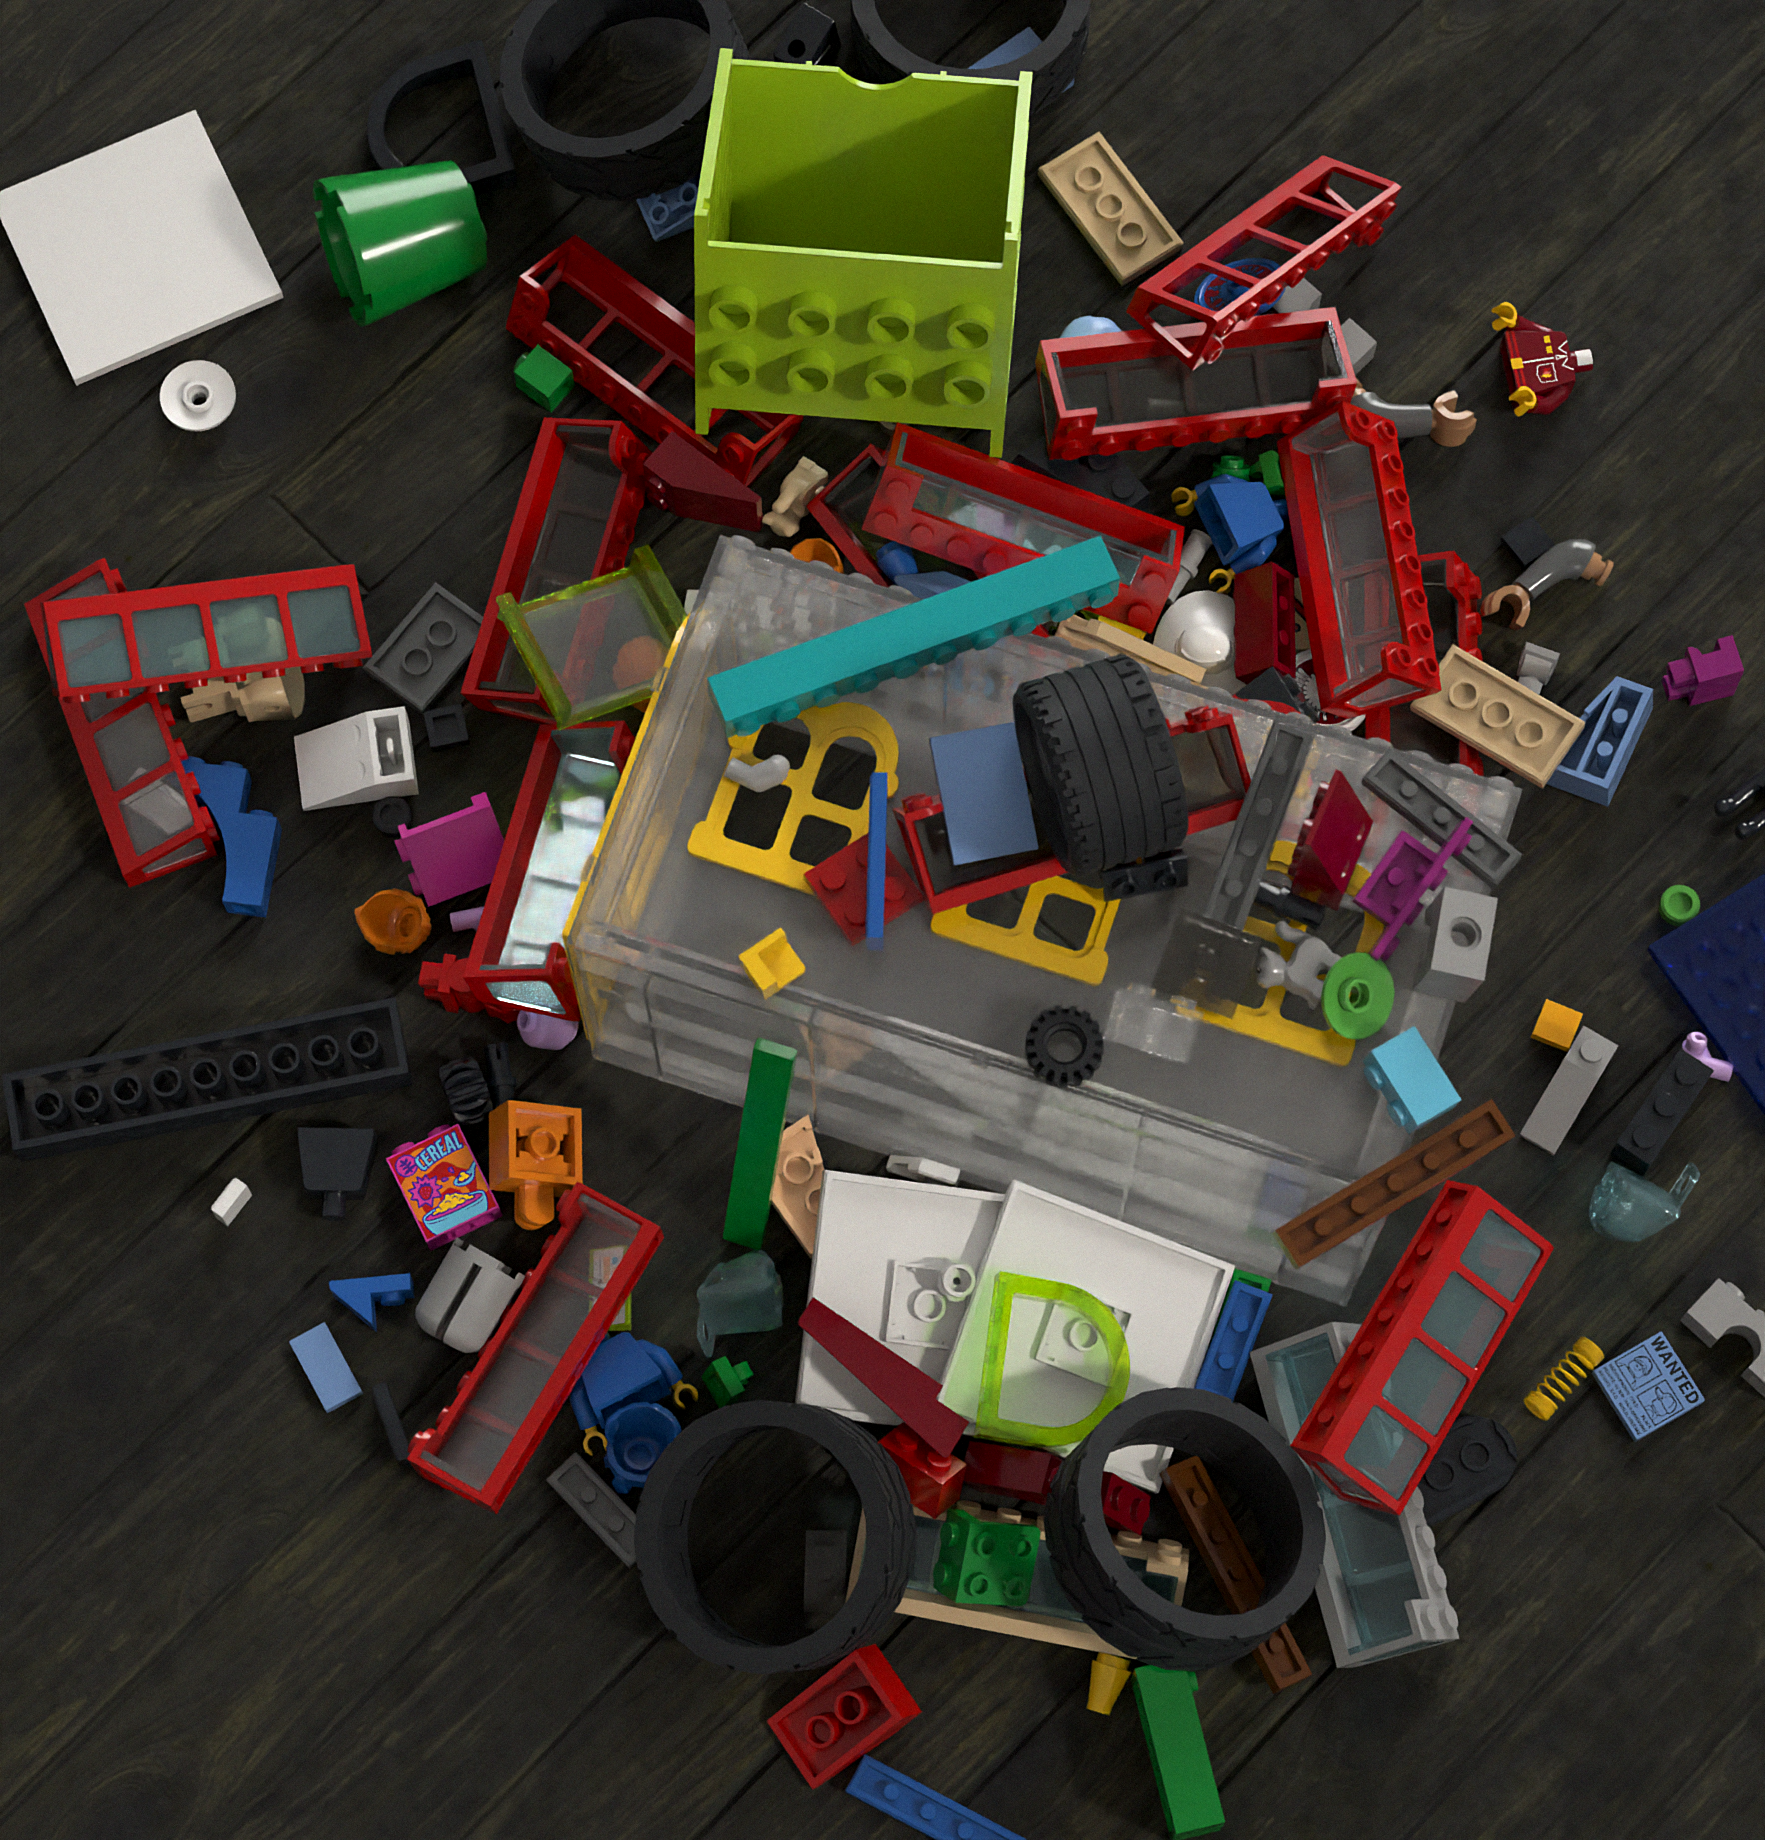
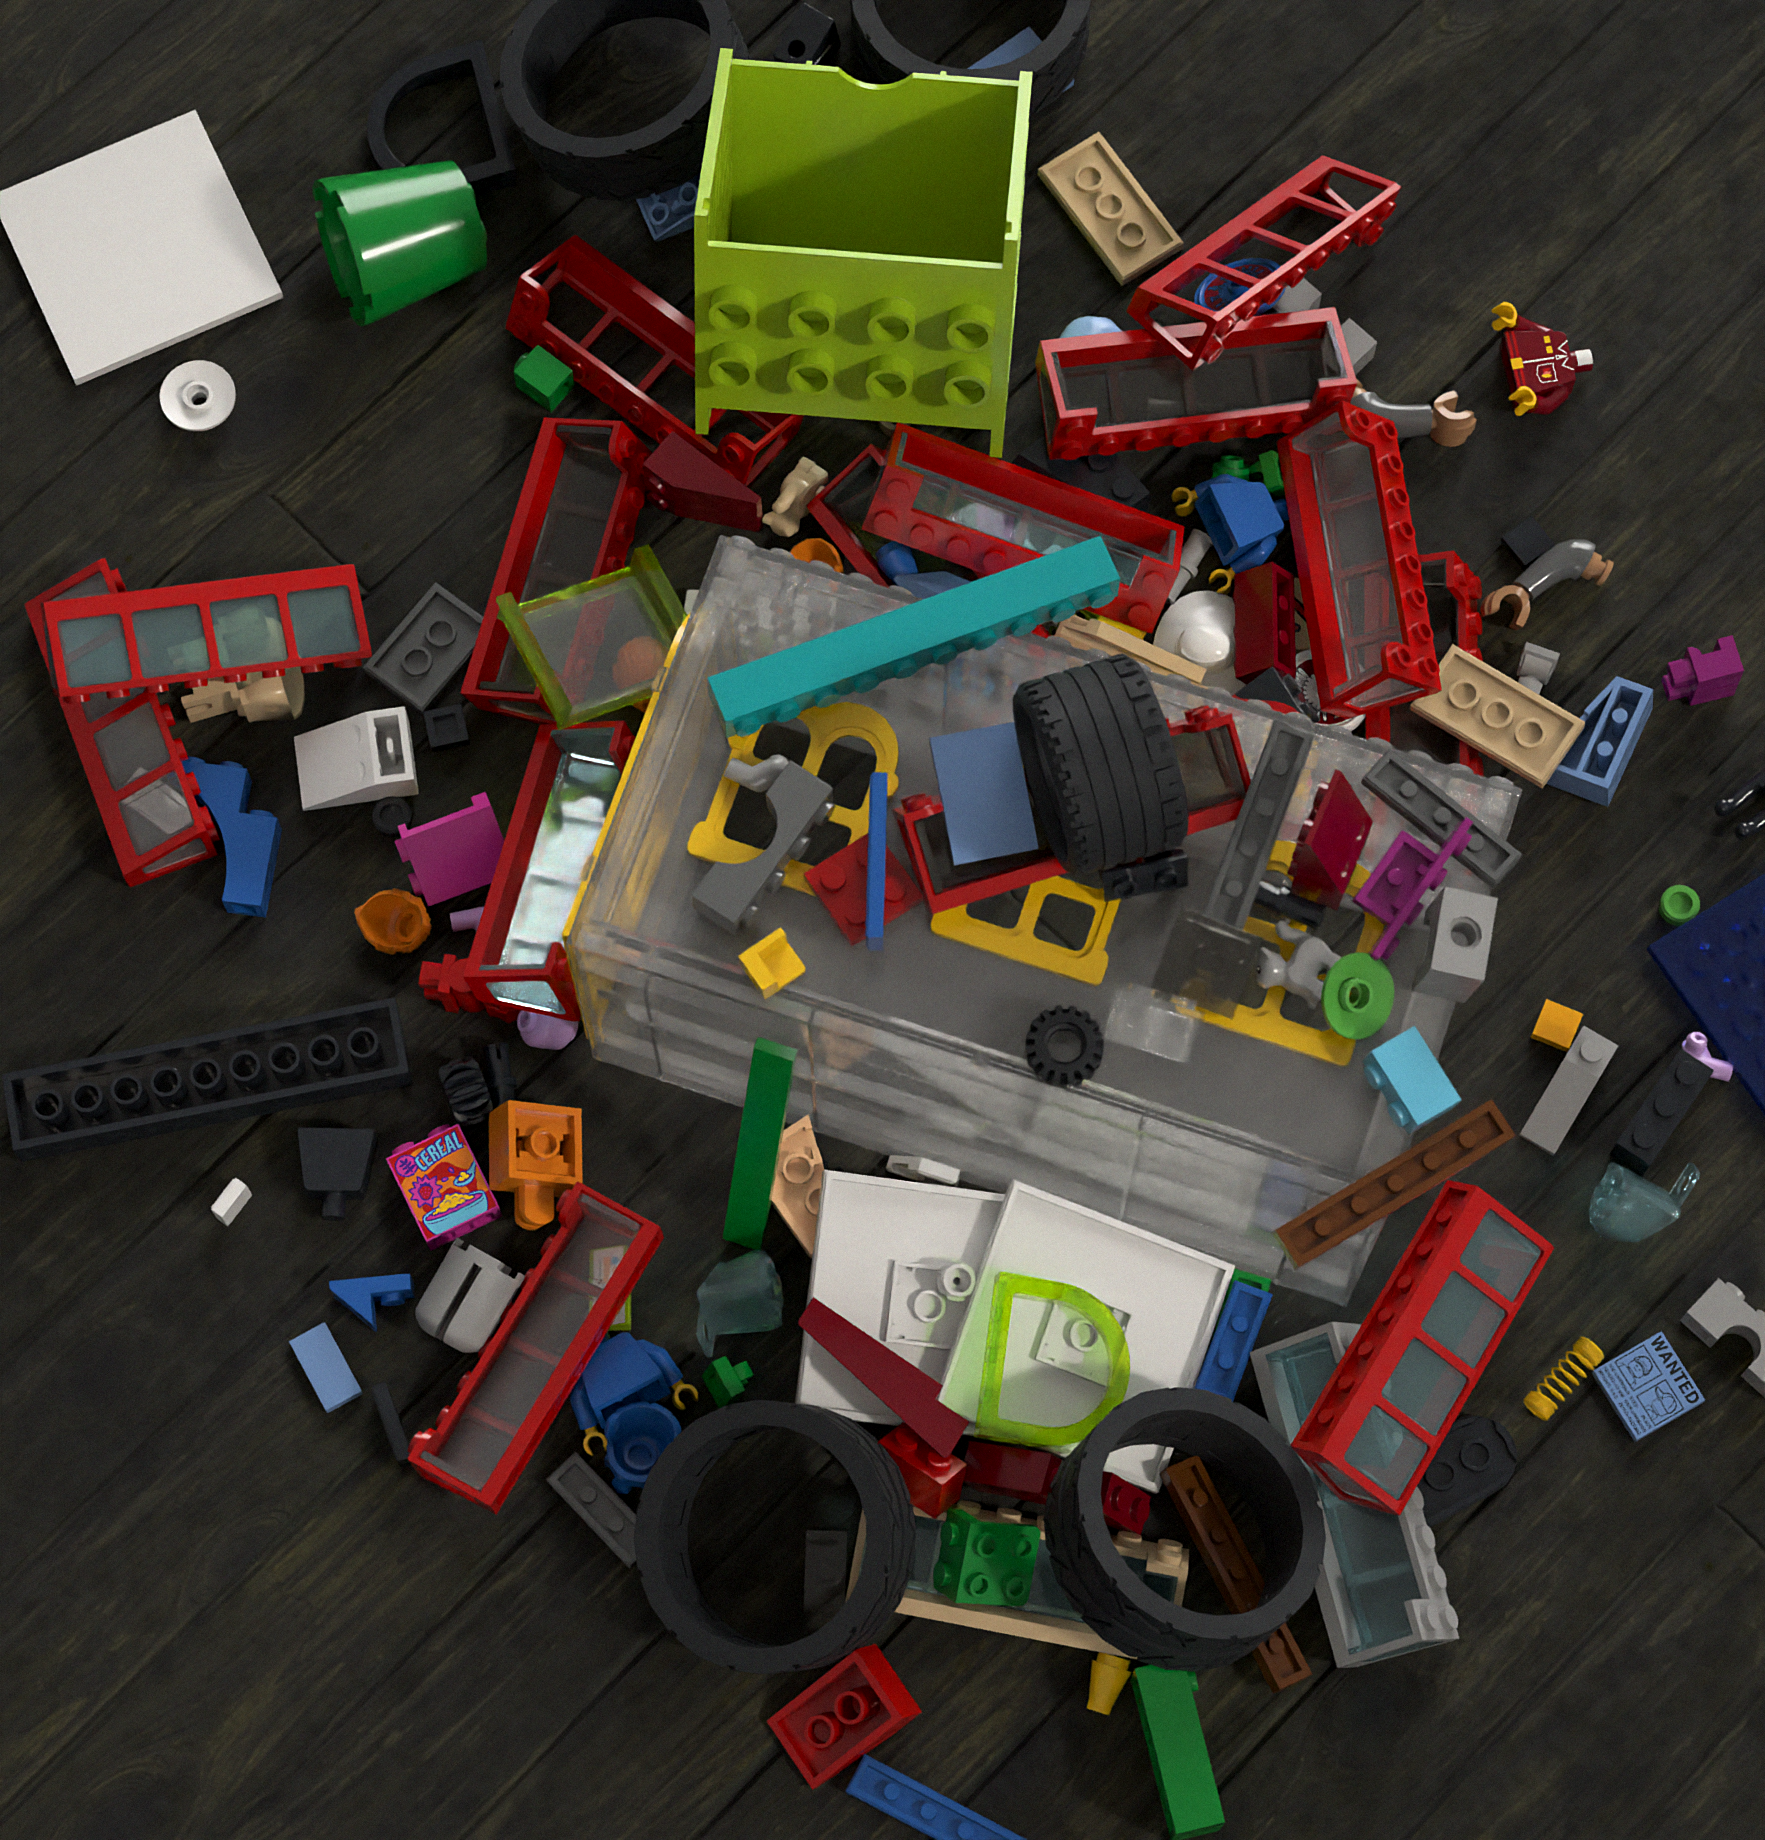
none -> dark grey arch [692,760,835,936]

